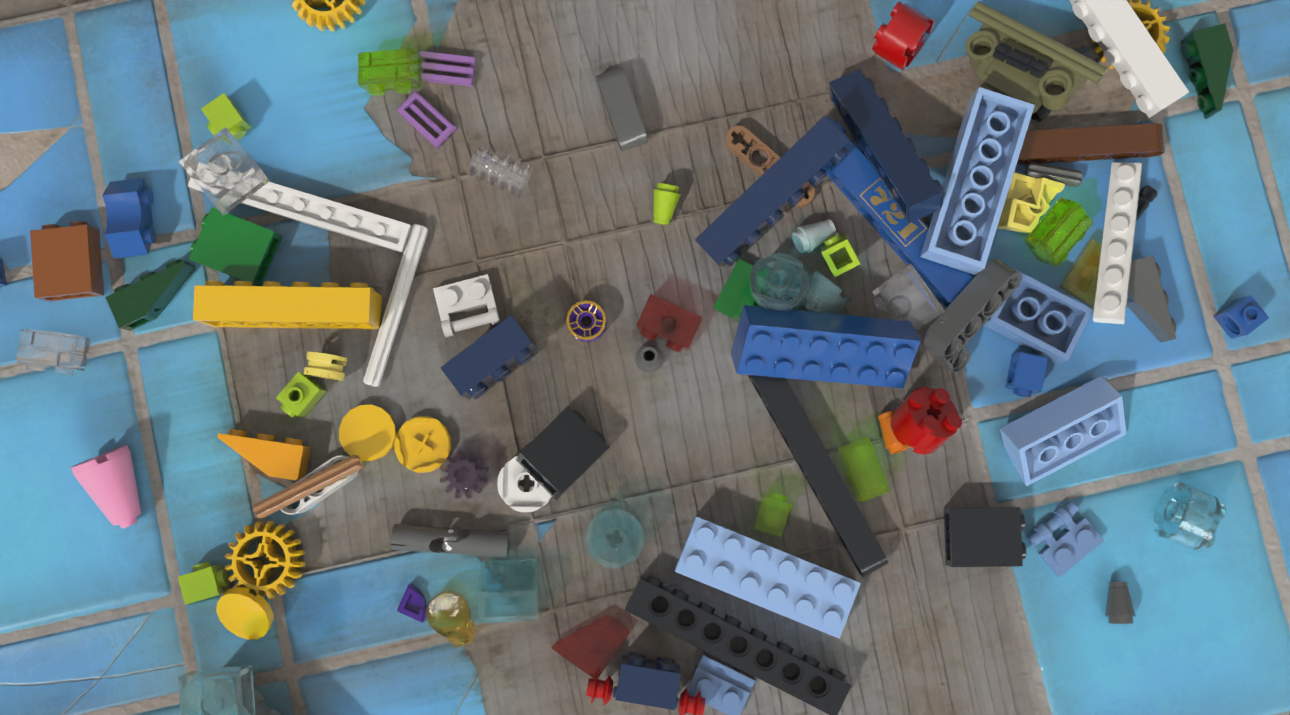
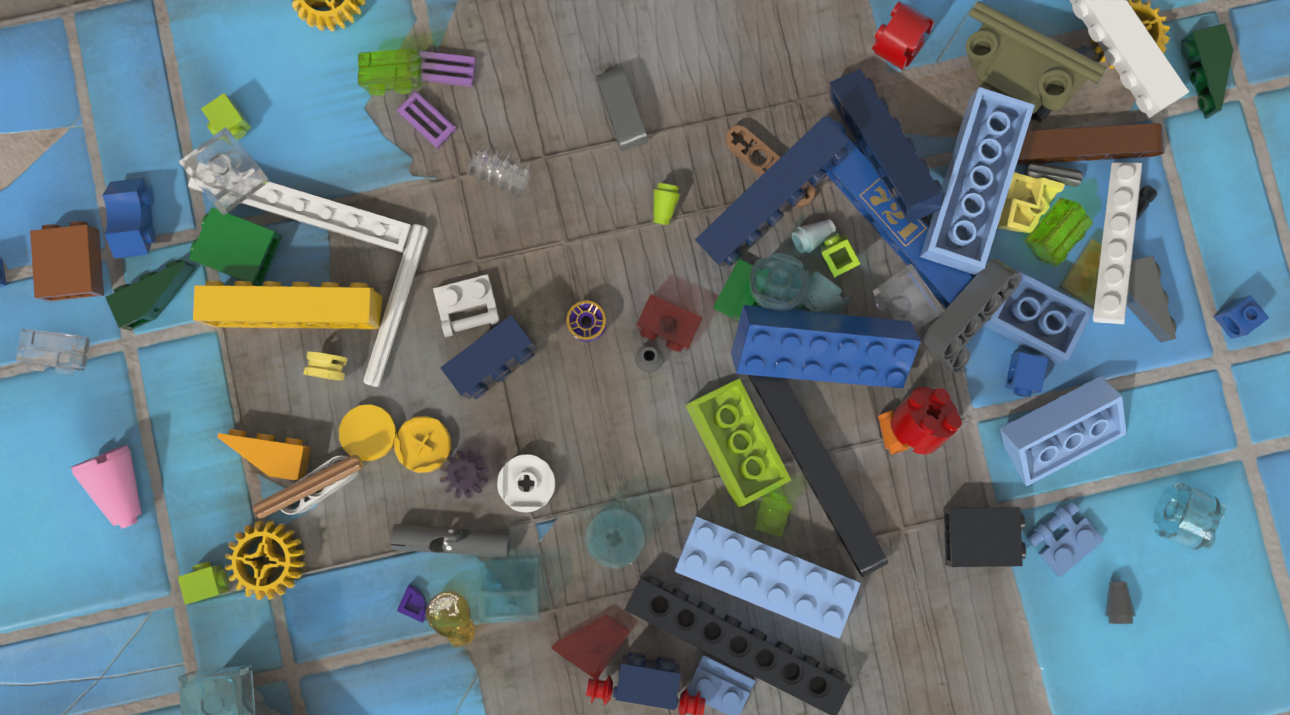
yellow tile [216,587,274,640] -> none
lime brick [276,371,327,418] -> none
black brick [516,406,609,501] -> none
clear neon green brick [837,437,890,502] -> none
black axle [993,43,1049,78] -> none
none -> lime slope [685,378,792,508]

